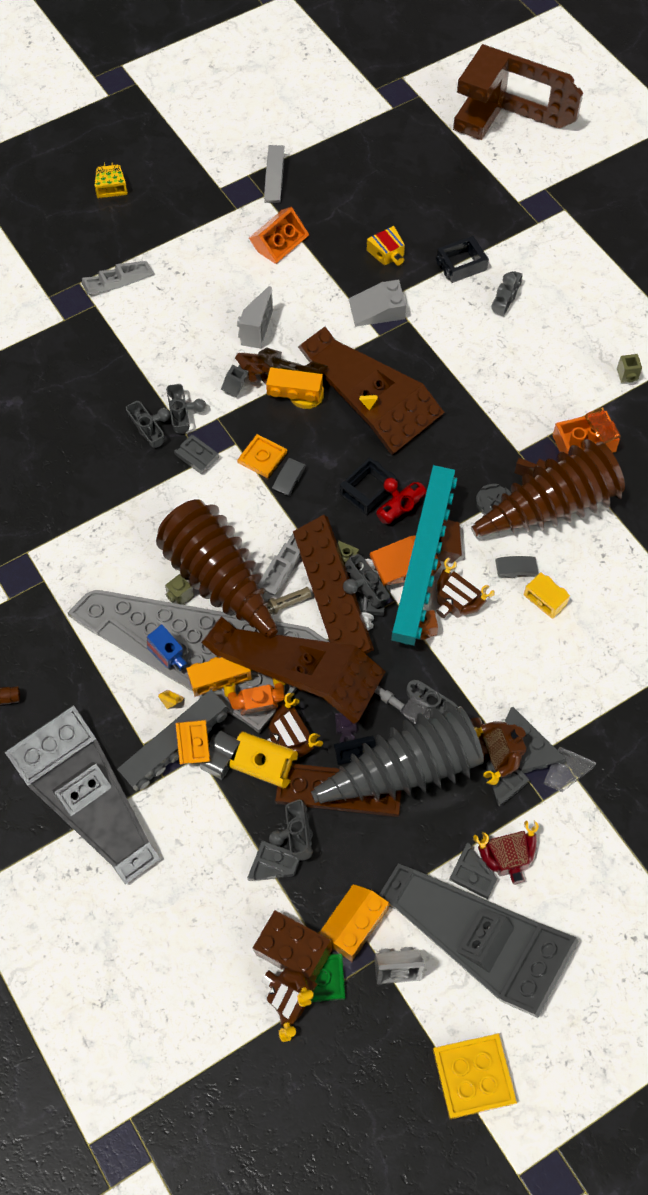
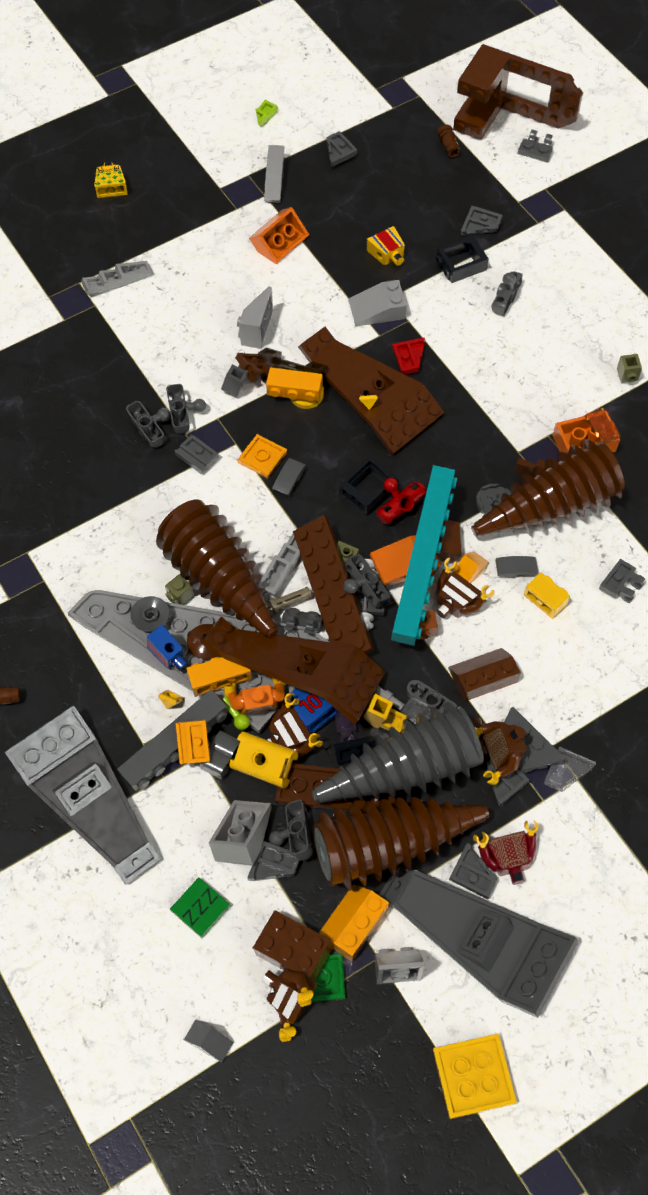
none -> dark grey dish [130,596,170,632]
none -> green tile [170,877,230,939]
none -> dark grey slope [184,1020,233,1063]
none -> reddish brown dish [187,624,218,660]
none -> light grey slope [209,800,272,865]
none -> lime bar [222,696,250,730]
none -> lime slope [255,99,278,126]
none -> dark grey plate [282,608,323,634]
none -> blue torso [292,688,339,735]
none -> reddish brown cone [313,797,489,891]
none -> dark grey wing [327,131,357,167]
none -> yellow brick [364,694,407,733]
none -> red wing [392,337,425,375]
none -> reddish brown axle [437,124,460,158]
none -> reddish brown slope [448,648,521,702]
none -> light orange slope [454,551,489,583]
none -> dark grey wing [460,206,503,235]
none -> dark grey plate [518,129,553,163]
none -> dark grey plate [599,559,645,603]

